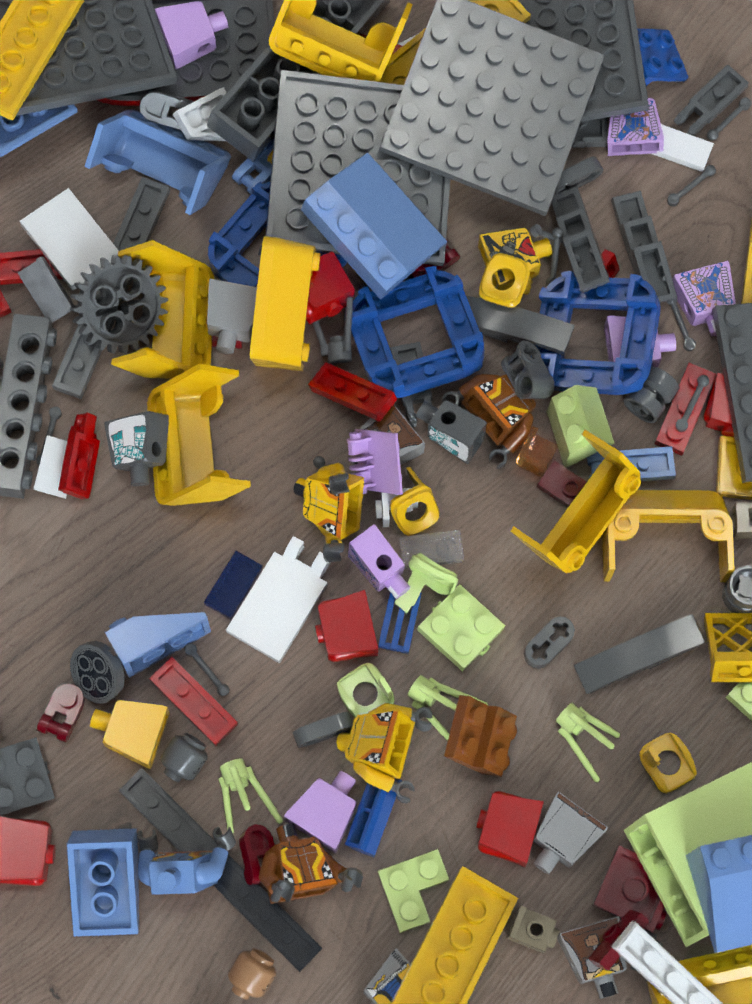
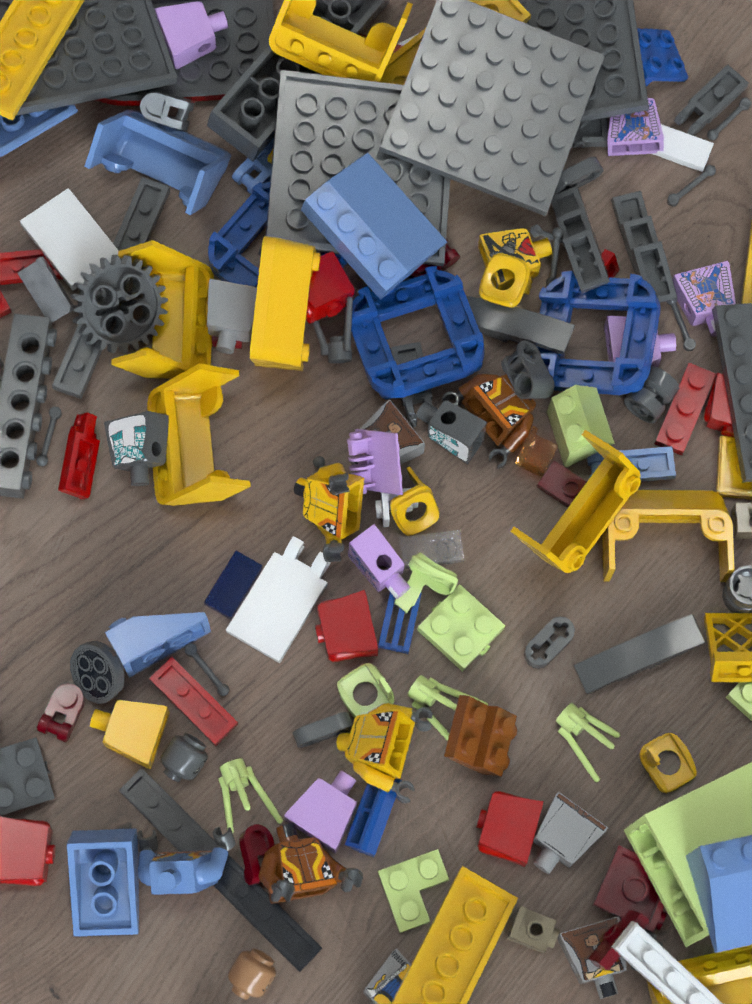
white sticker [33,435,67,499] -> none
white wing [173,87,227,141] -> none
red plate [308,362,397,422] -> none
dark grey hinge [676,375,709,432] -> none

